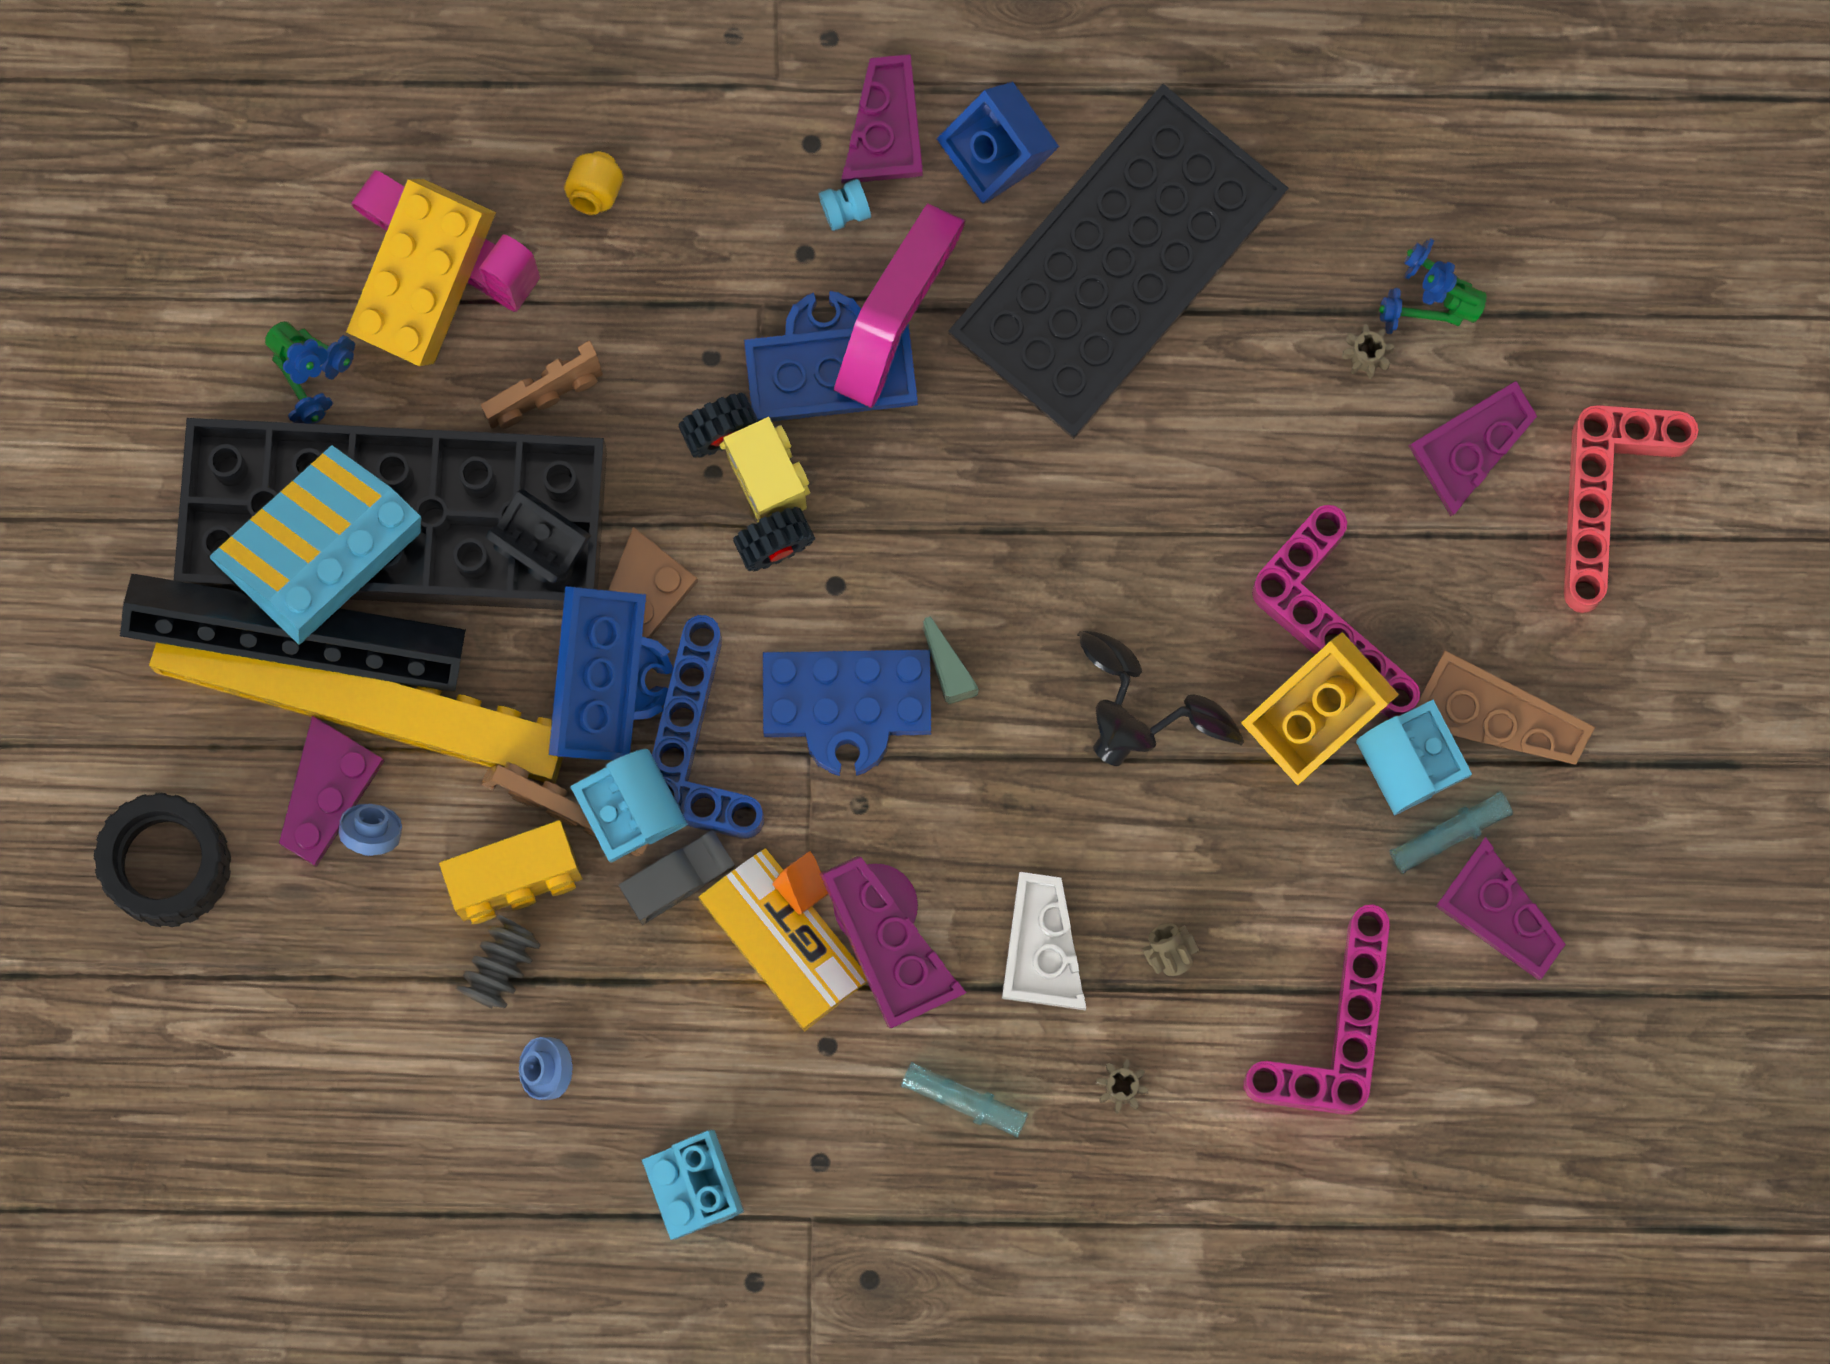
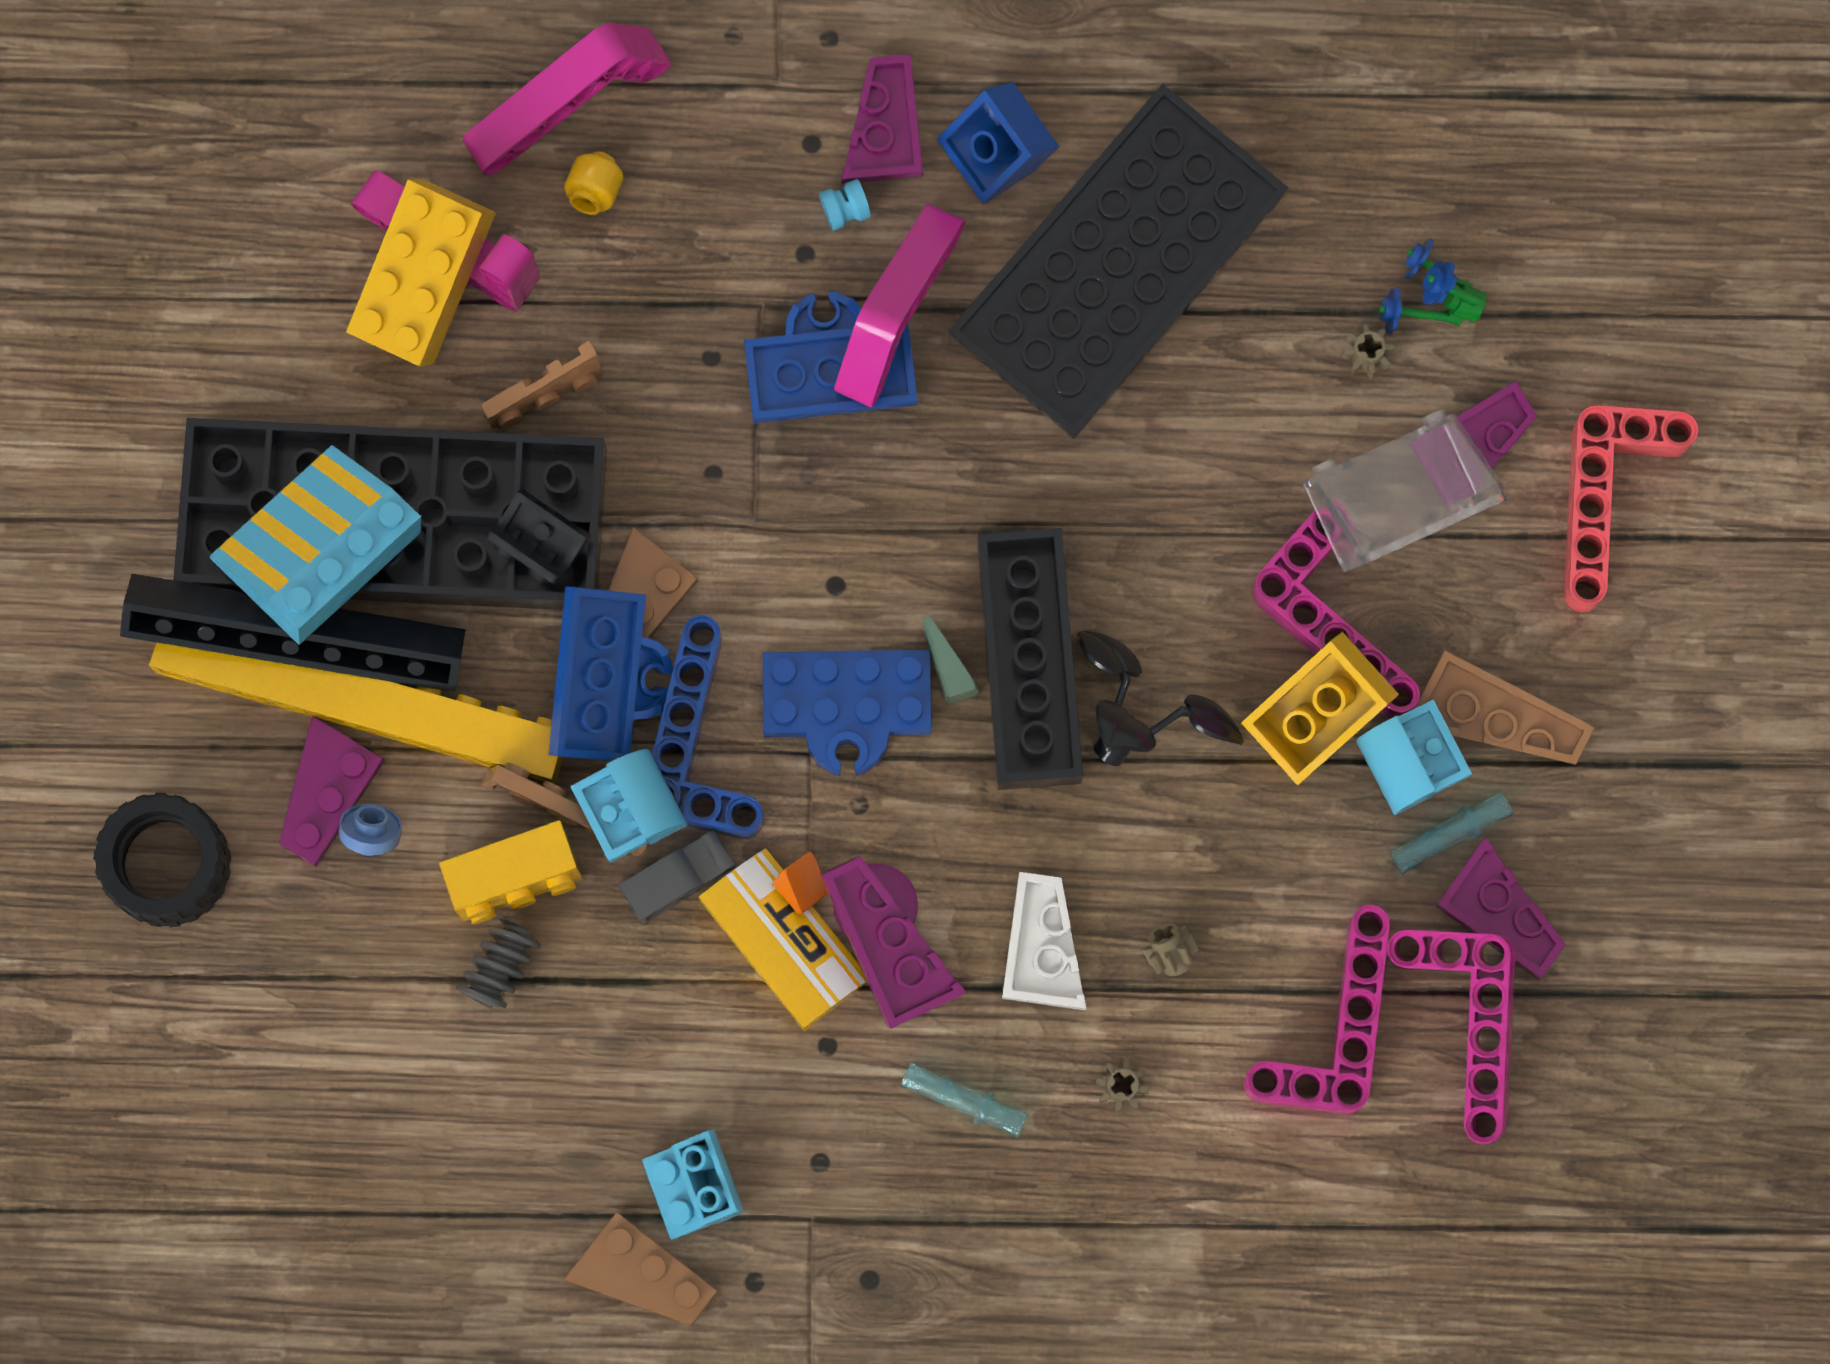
blue plant [265,321,355,424] -> none
medium blue plate [519,1037,573,1100] -> none
brick [678,393,815,572] -> none
none -> dark pink beam [462,23,671,175]
none -> medium nougat wing [564,1212,718,1326]
none -> black brick [977,528,1083,790]
none -> clear windscreen [1302,408,1509,573]
none -> dark pink beam [1387,930,1516,1144]

